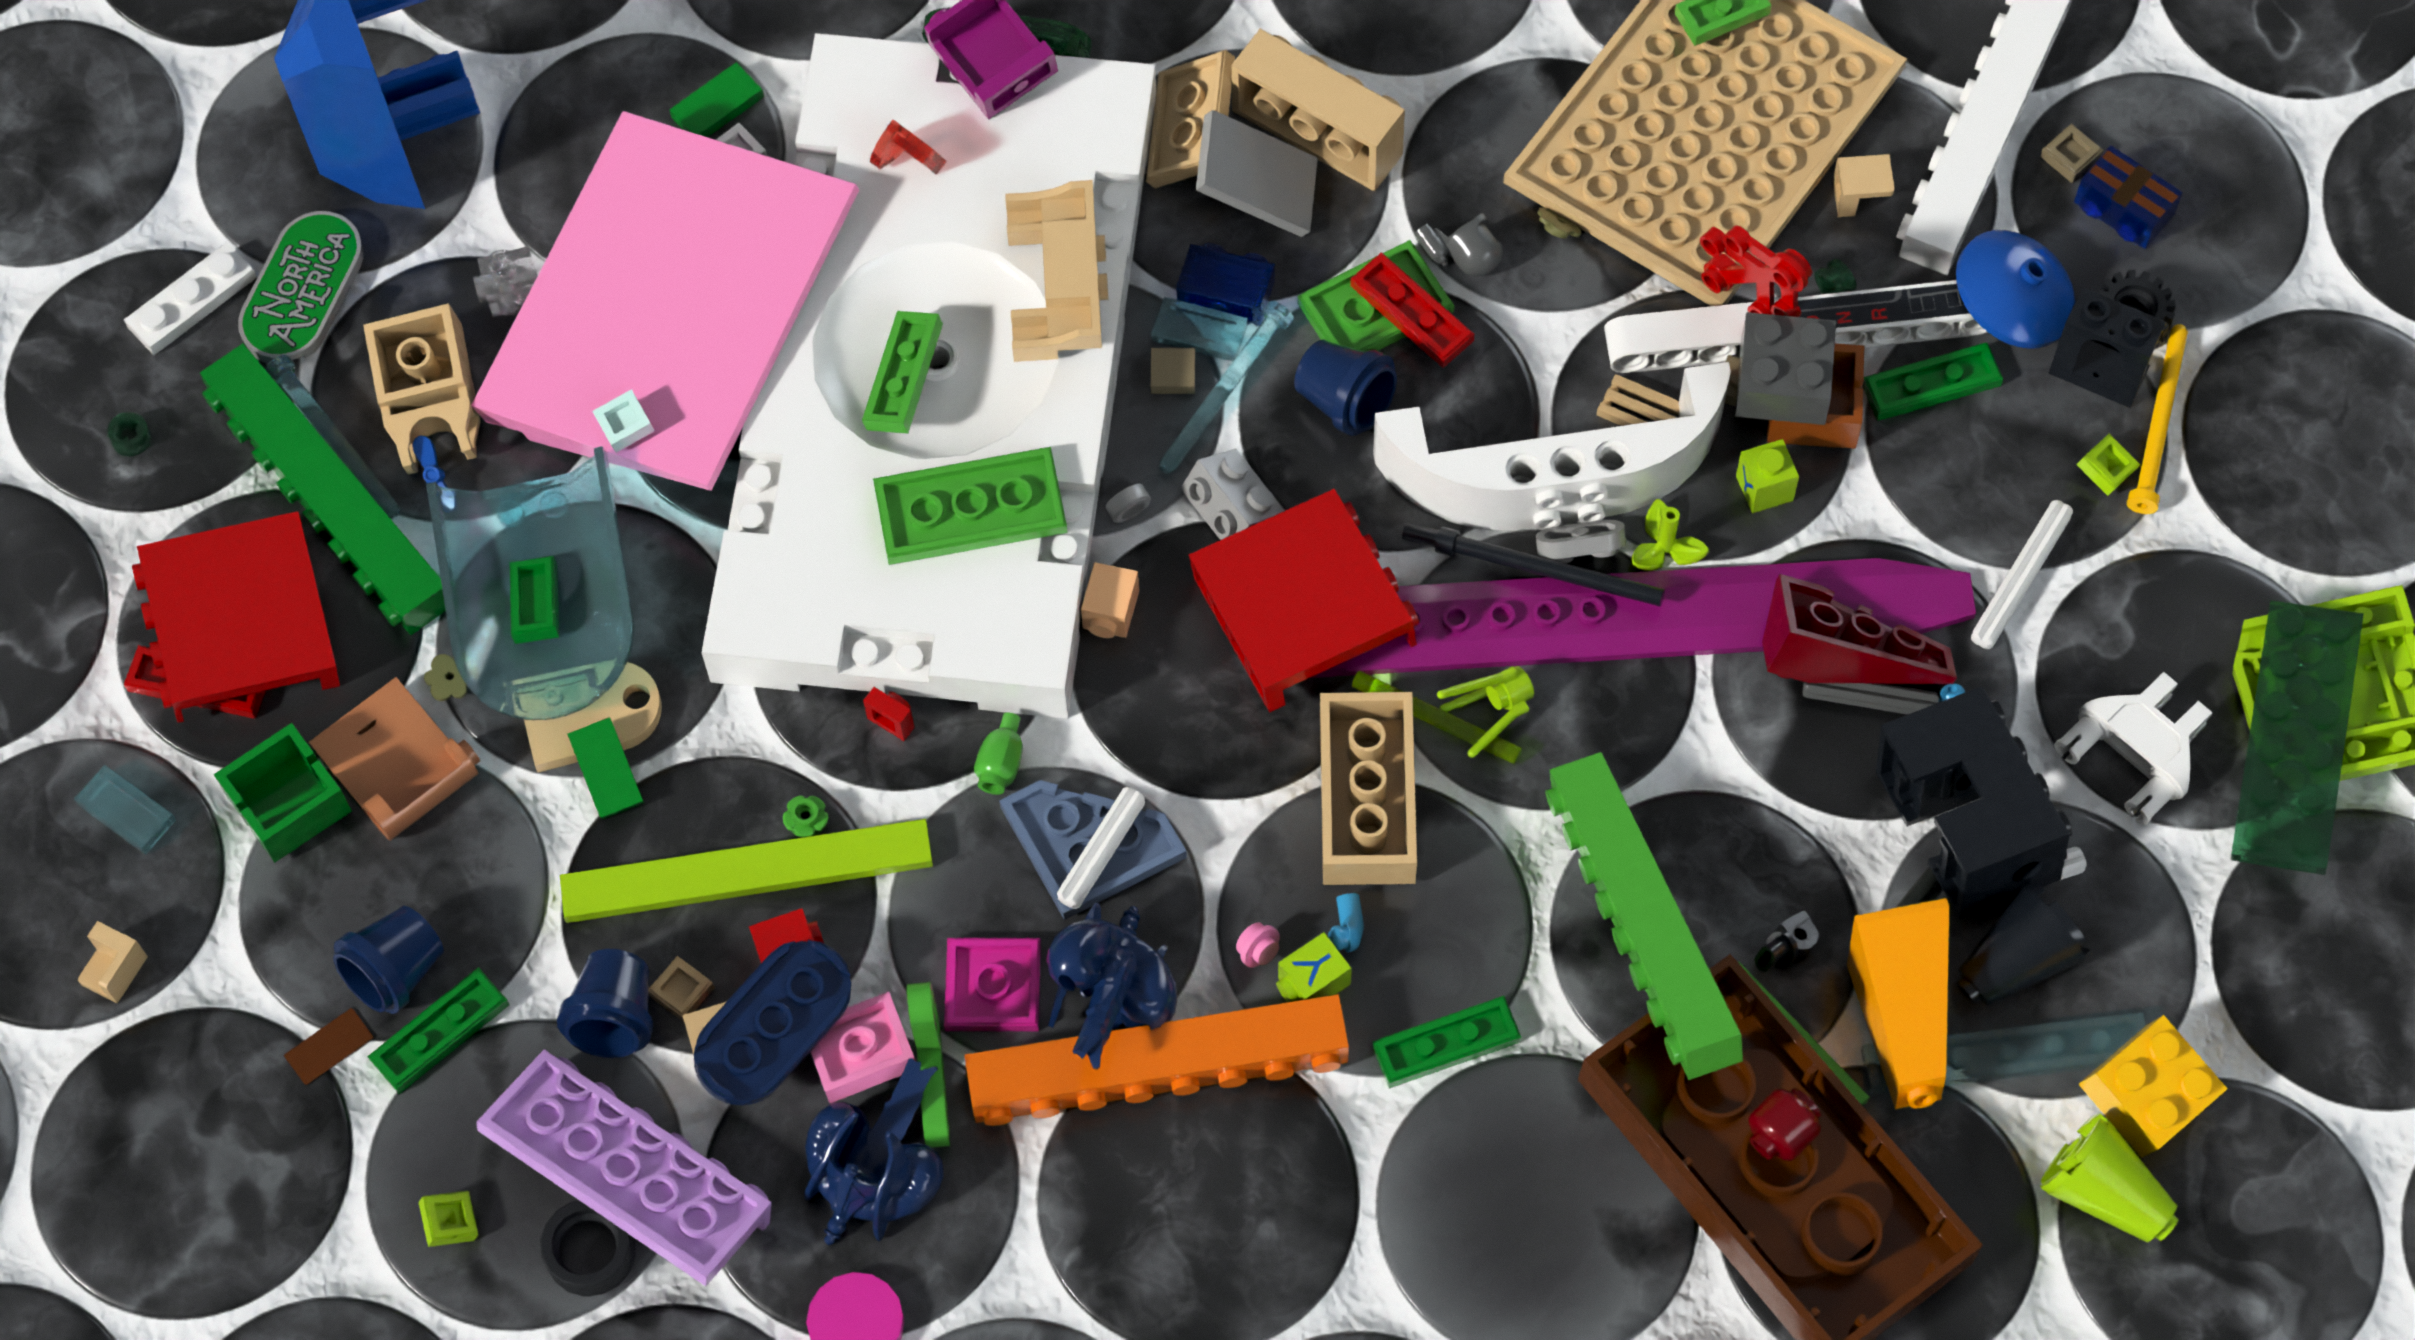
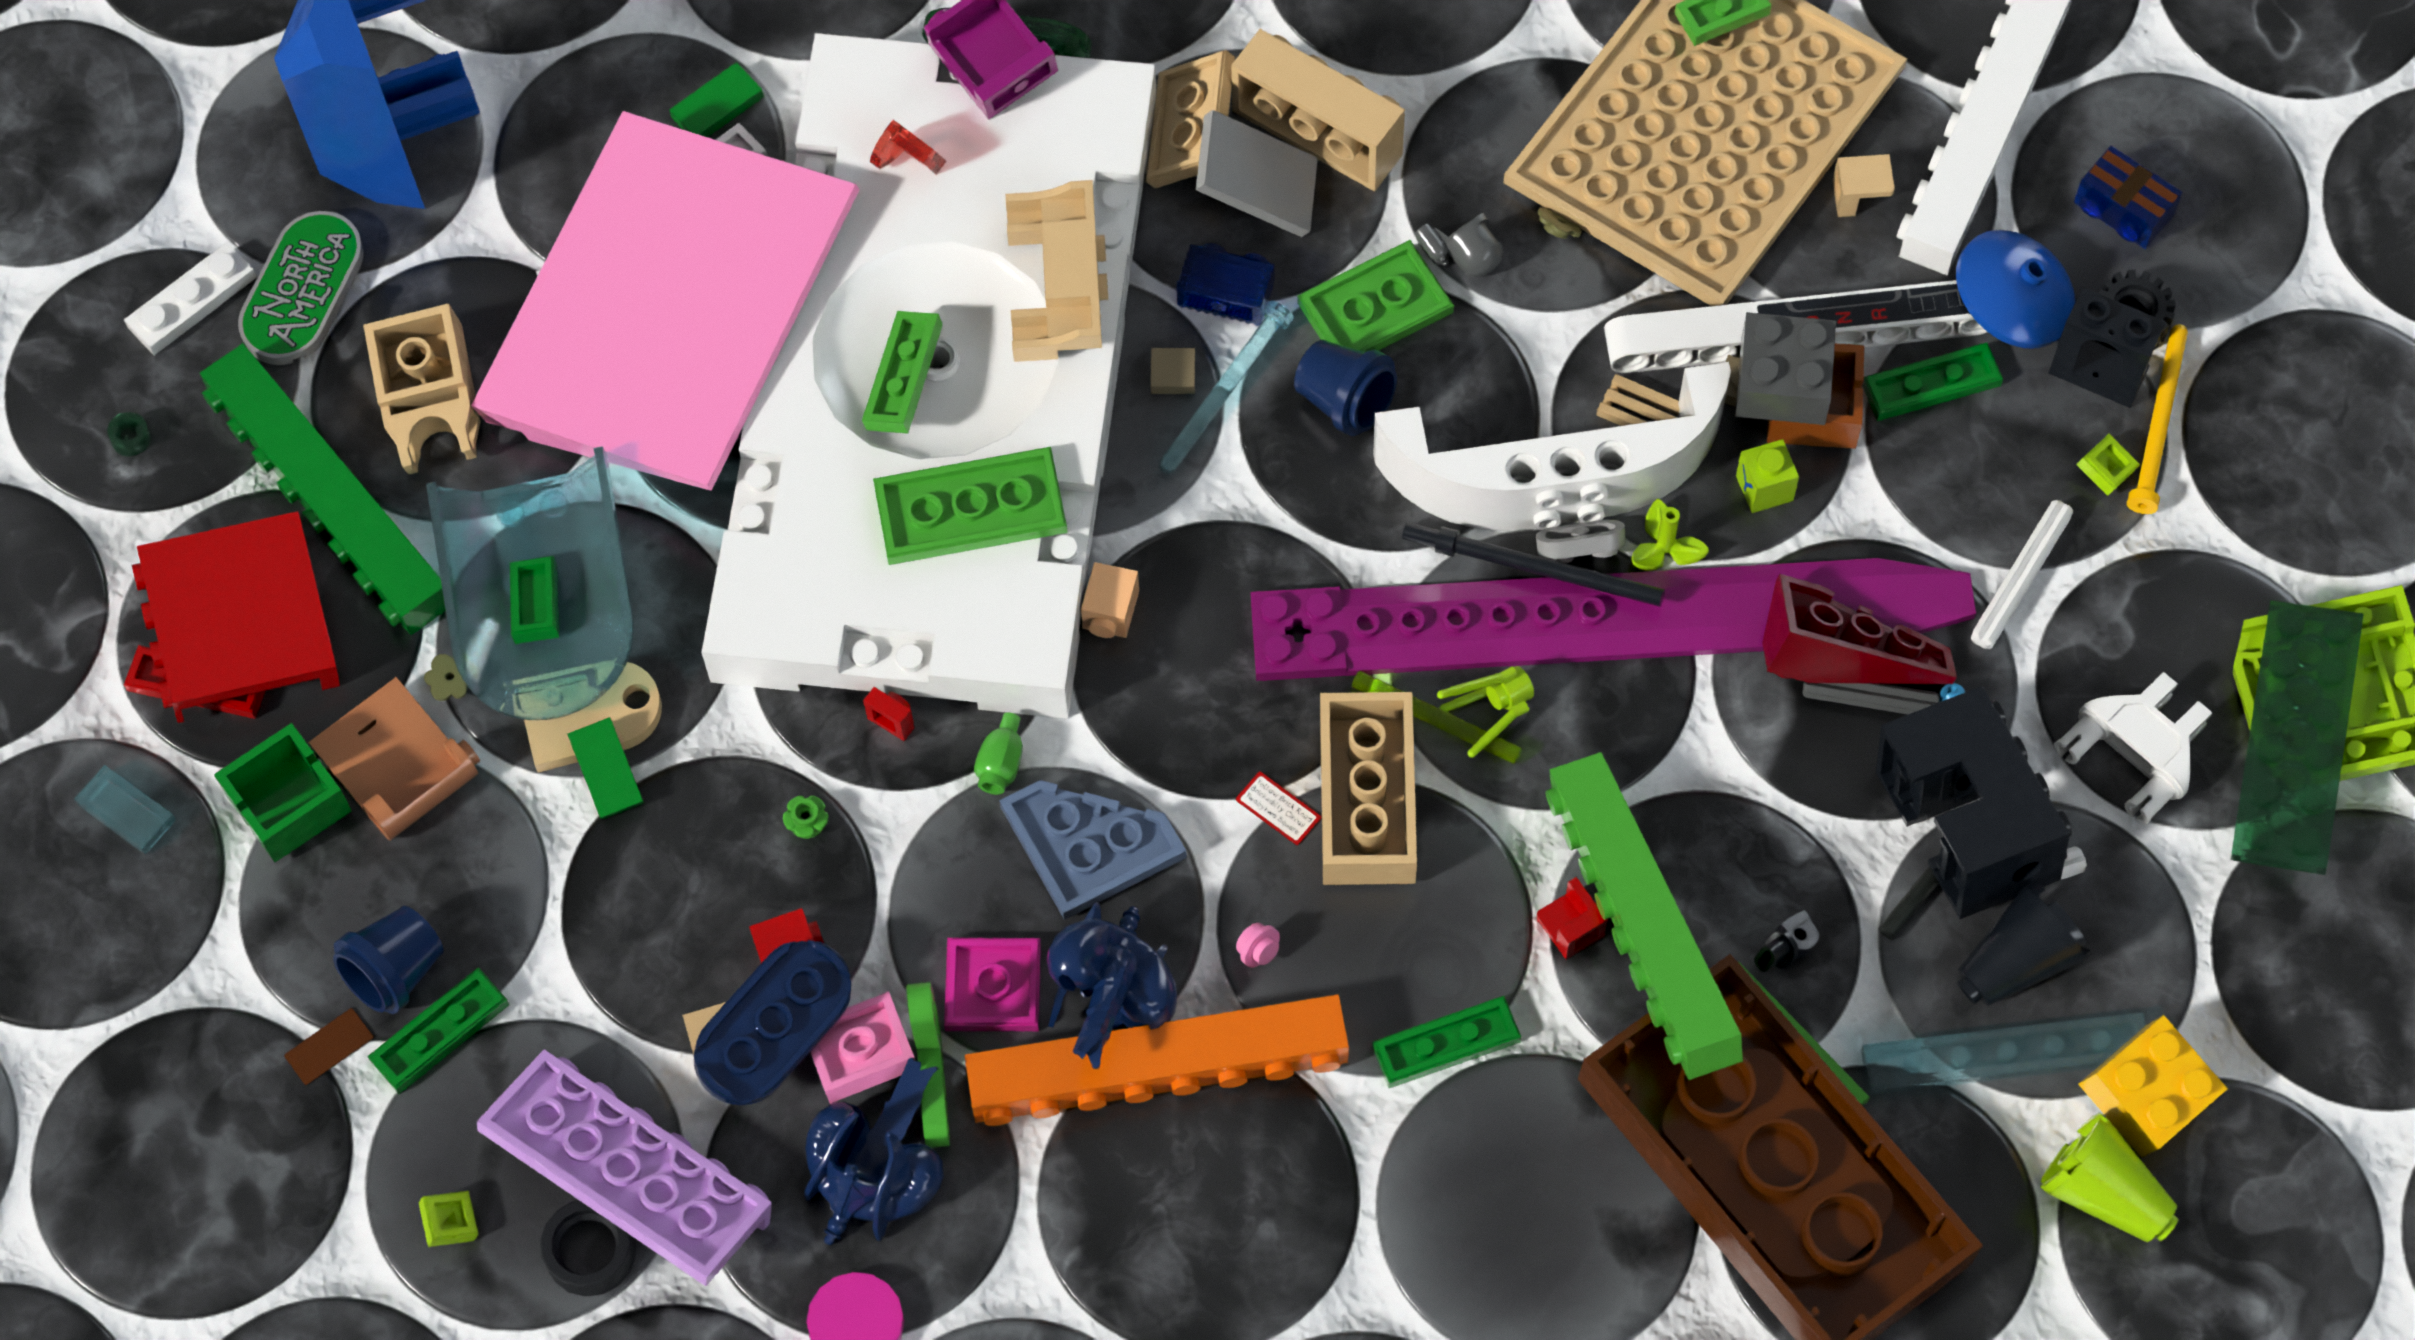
tan panel [78,921,148,1004] -> none
clear light blue bar [265,355,400,519] -> none
blue piece [412,435,455,515] -> none
clear brick [473,246,537,317] -> none
dark blue piece [557,949,653,1058] -> none
lime tile [560,819,933,923] -> none
light aqua plate [592,389,655,453] -> none
tan tile [648,956,715,1023] -> none
white axle [1057,787,1145,909] -> none
light grey tile [1105,483,1151,523] -> none
clear light blue tile [1151,297,1248,362] -> none
light grey bracket [1181,449,1285,540] -> none
red panel [1189,489,1419,713] -> none
lime brick [1276,932,1352,1003] -> none
dark azure arm [1328,893,1364,953] -> none
red tile [1350,252,1475,368] -> none
red plant [1700,225,1812,317] -> none
dark red head [1748,1088,1821,1161] -> none
clear green bush [1814,258,1857,294] -> none
light orange slope [1847,898,1949,1109] -> none
dark tan tile [2040,123,2104,183] -> none
none -> white sticker [1235,772,1321,845]
none -> red panel [1536,877,1607,960]

